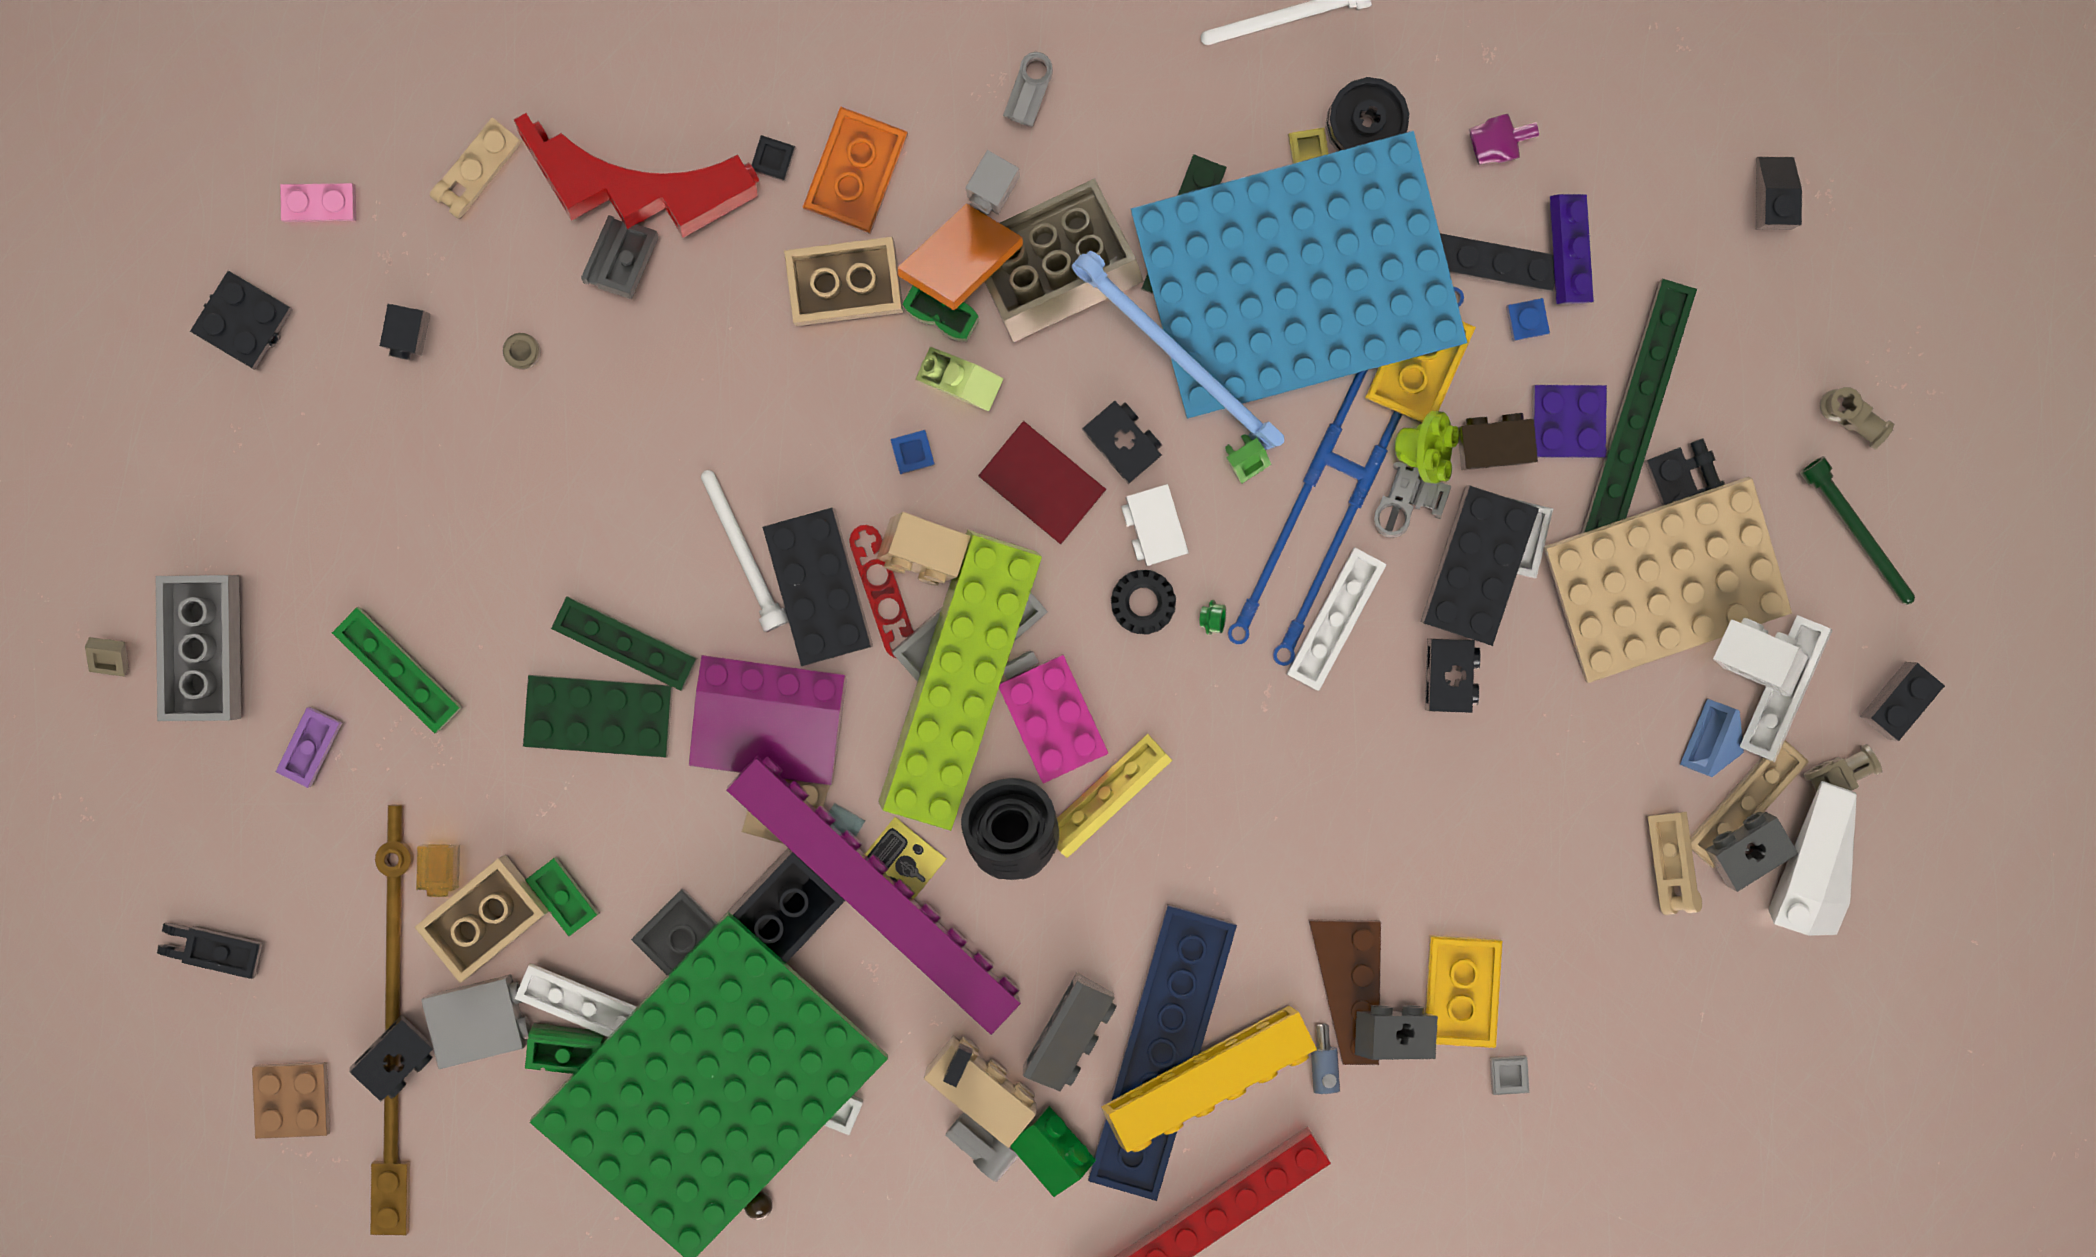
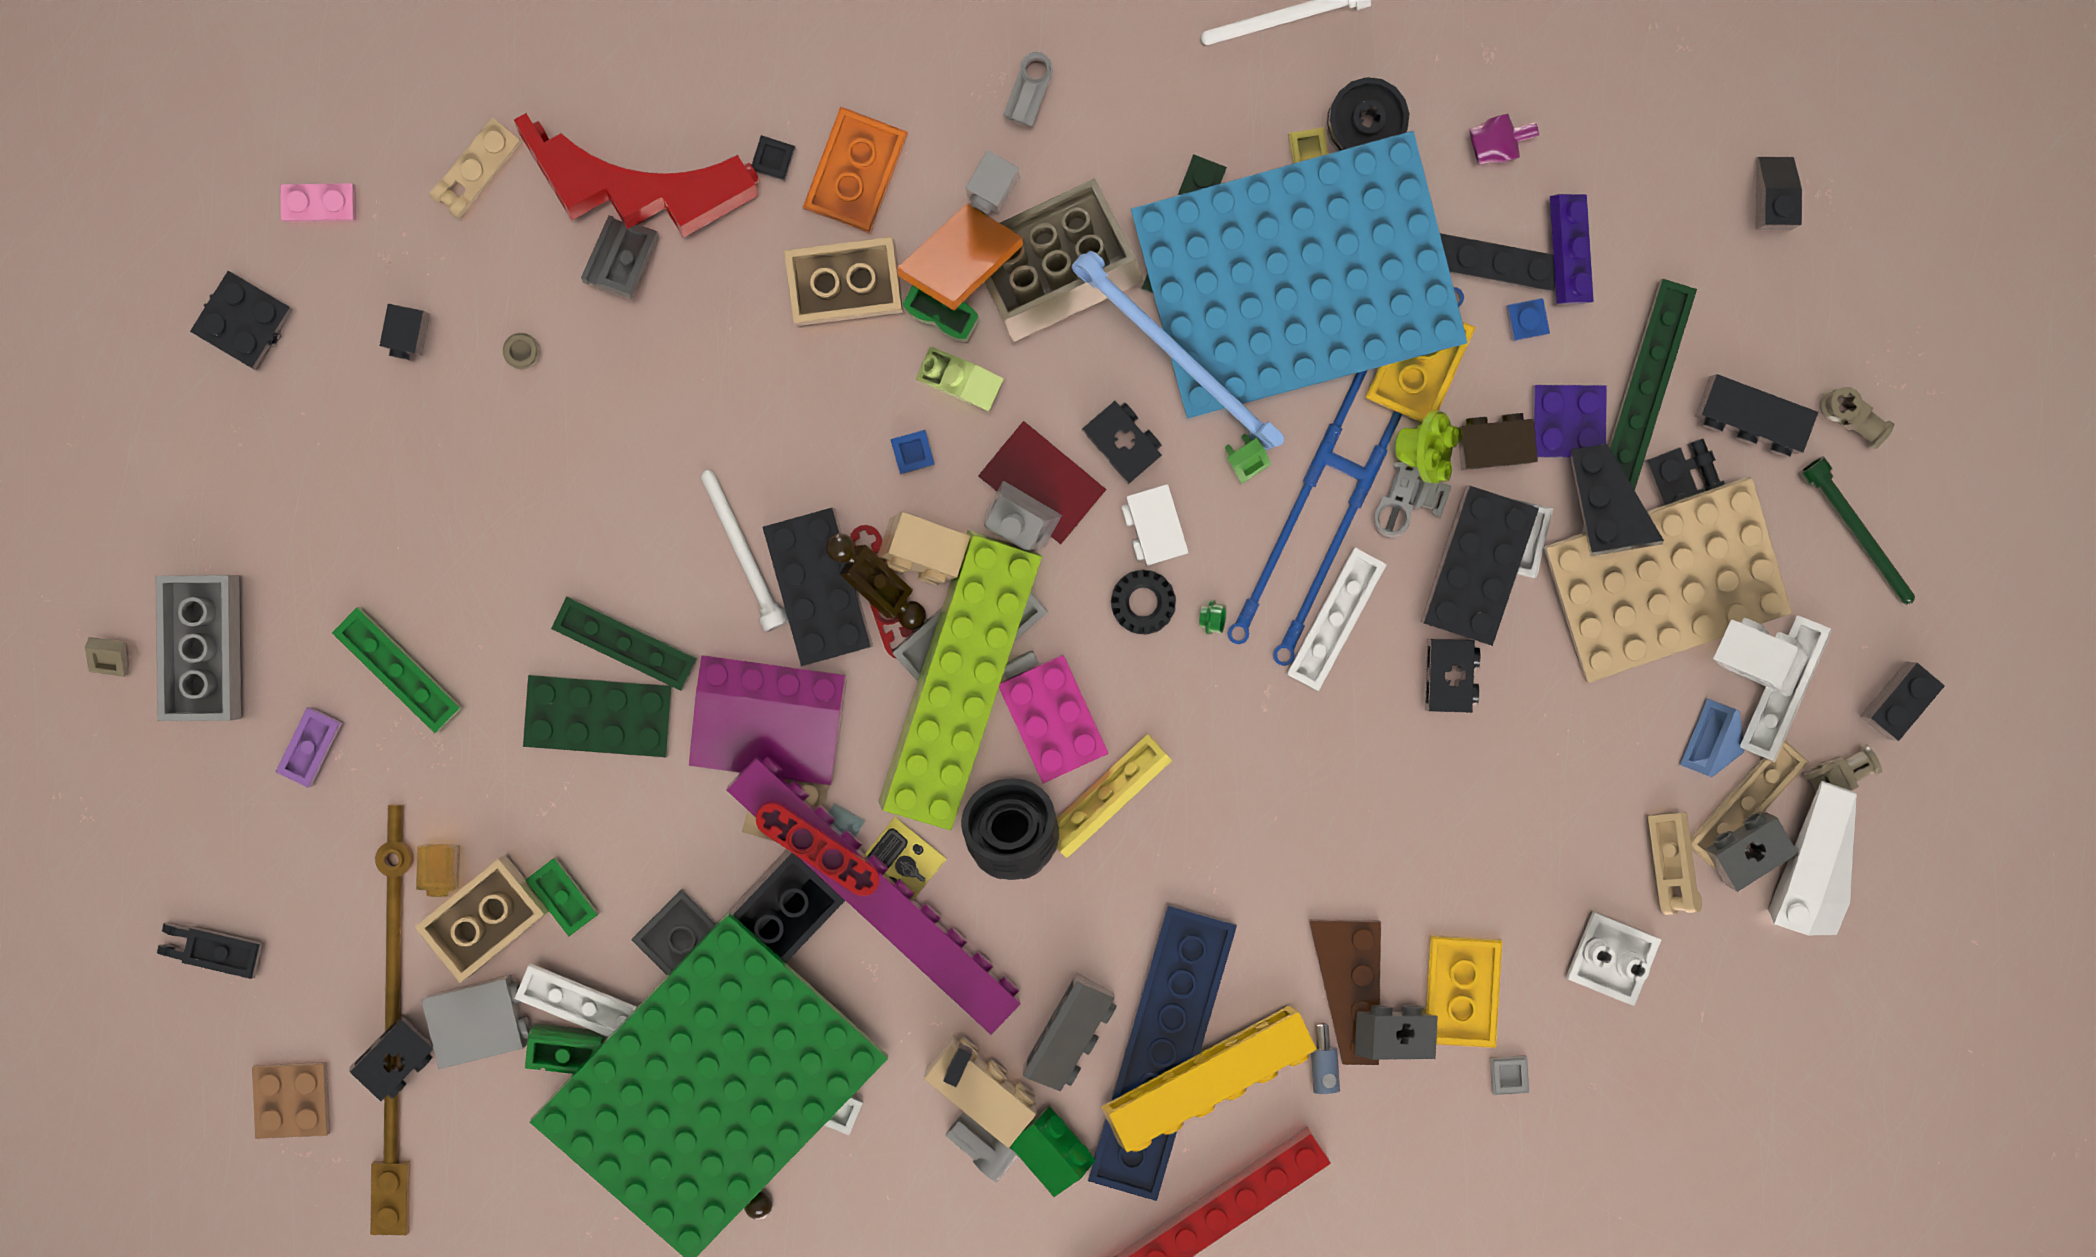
none -> red beam [756,801,879,896]
none -> dark brown plate [826,533,926,630]
none -> light grey torso [984,481,1062,552]
none -> white plate [1566,912,1661,1006]
none -> black wing [1570,444,1664,557]
none -> black brick [1695,374,1819,458]

